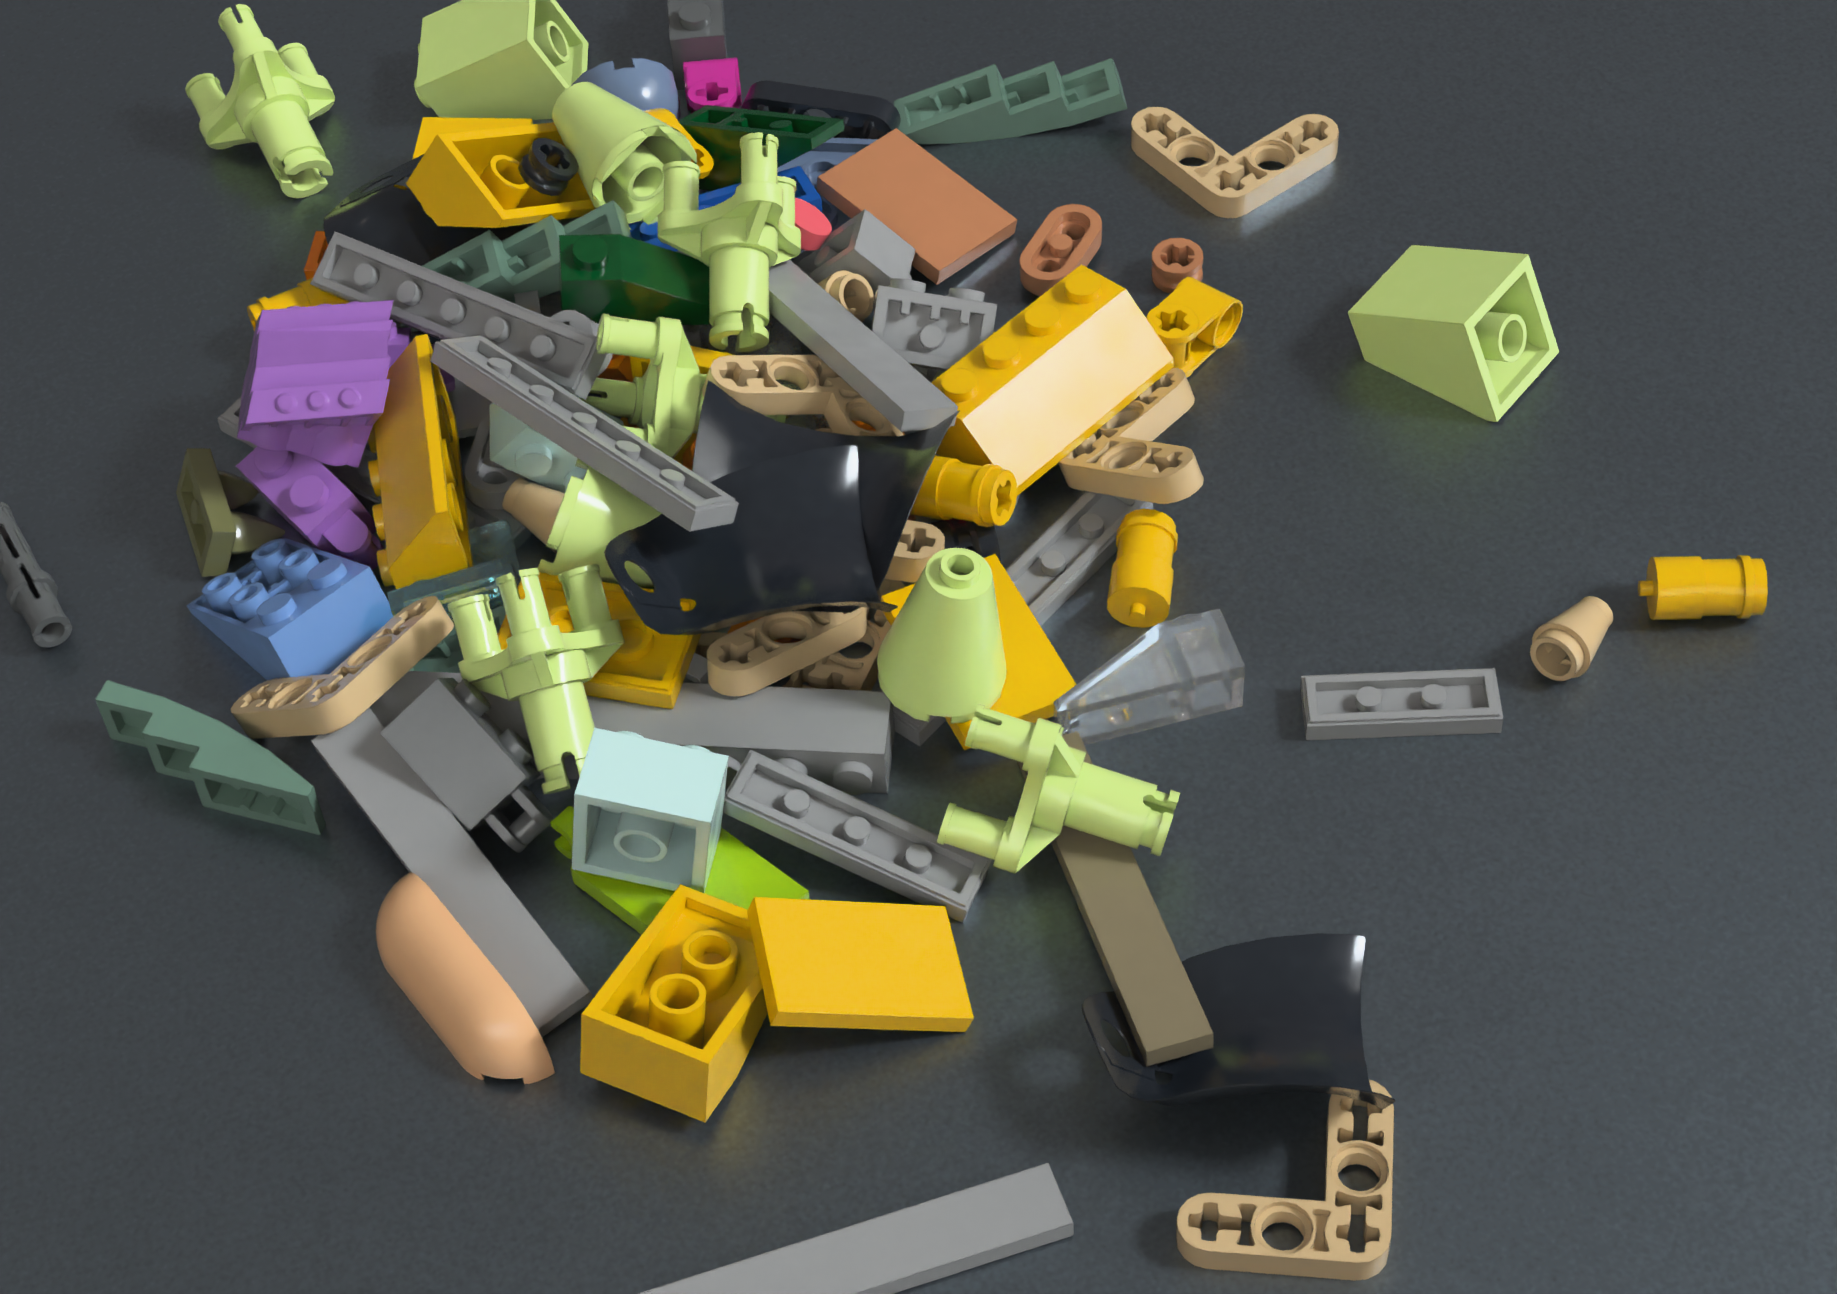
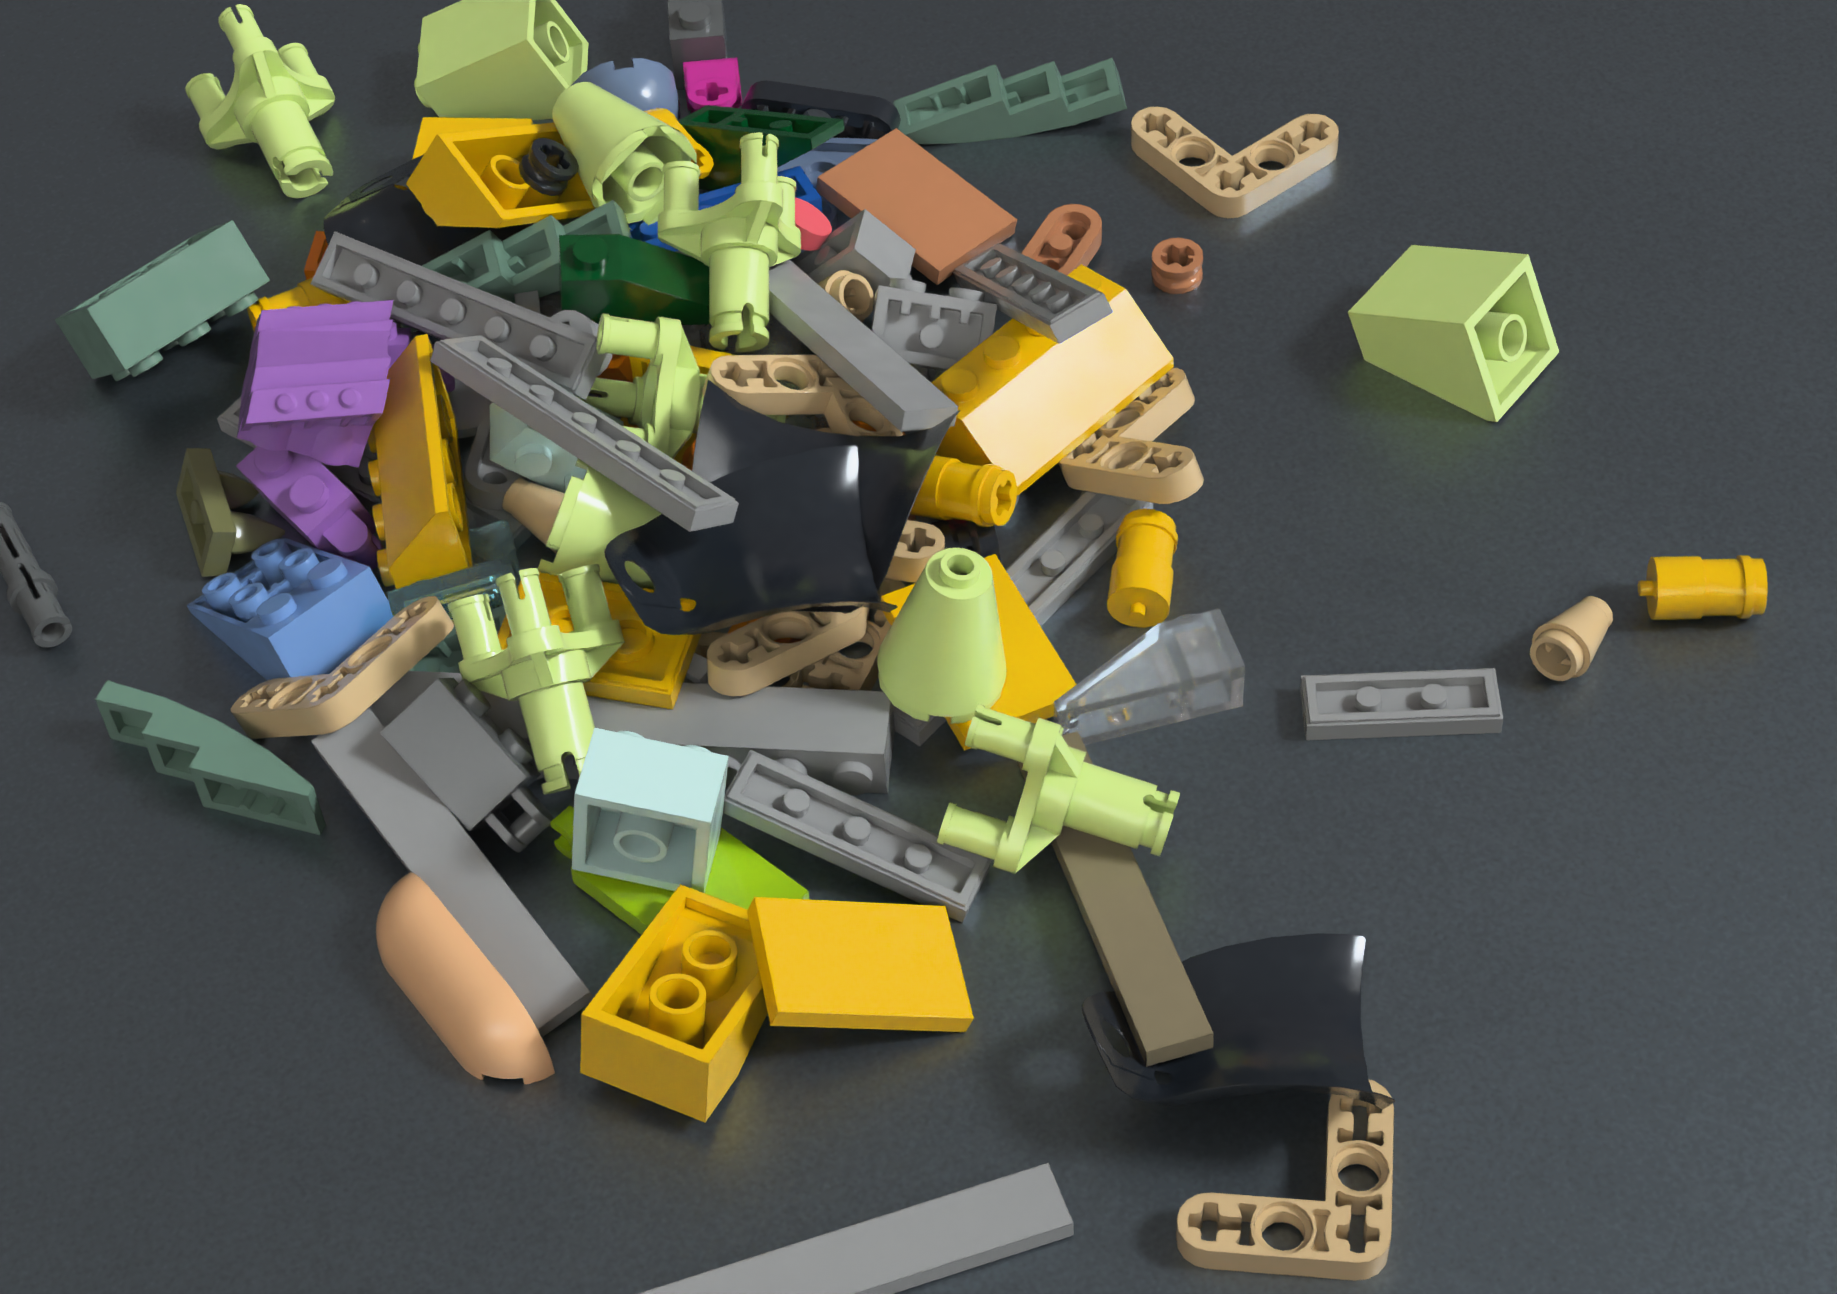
yellow piece [1146,277,1243,378] -> none
none -> sand green brick [54,220,270,381]
none -> light grey tile [952,243,1113,344]

